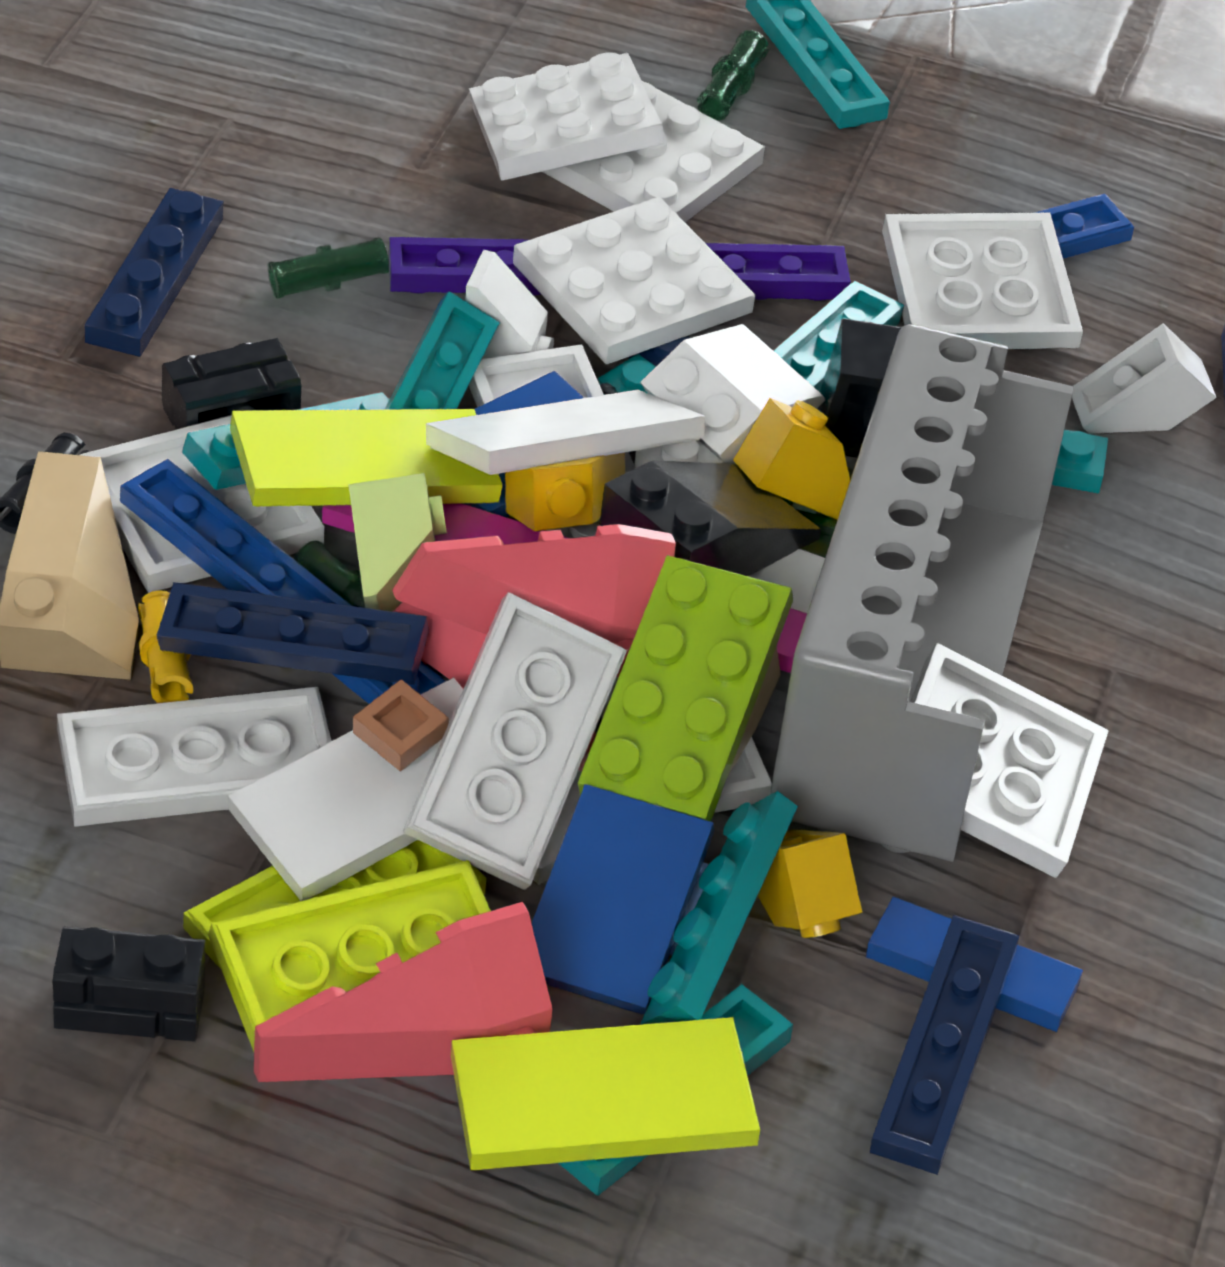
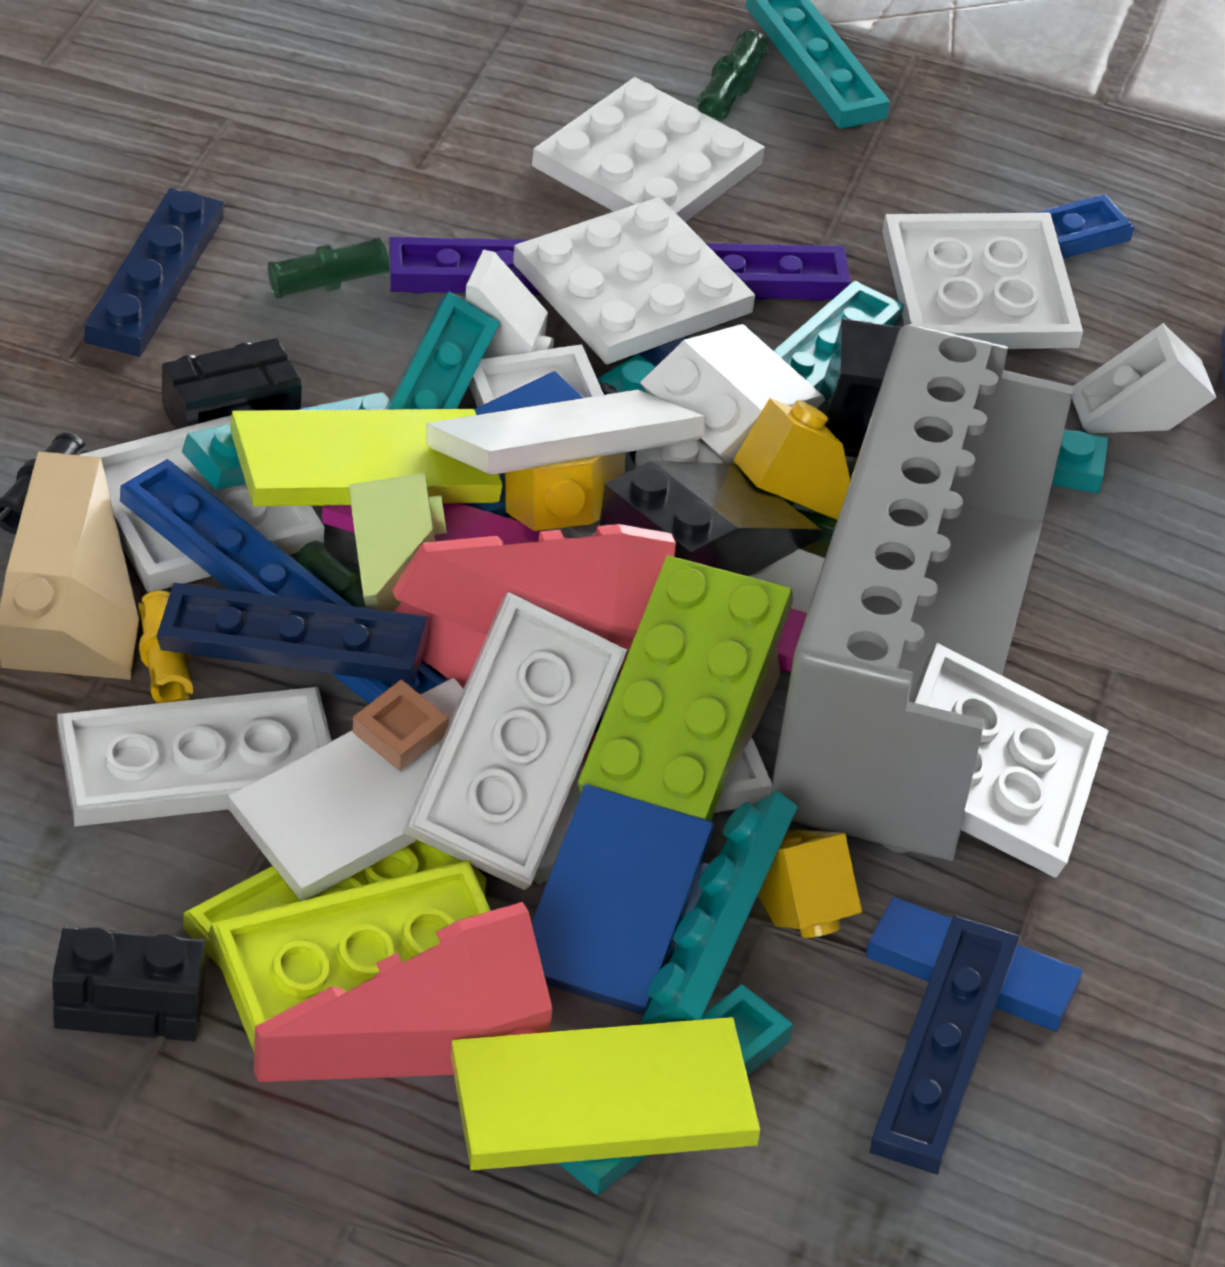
white plate [469,53,665,181] -> none

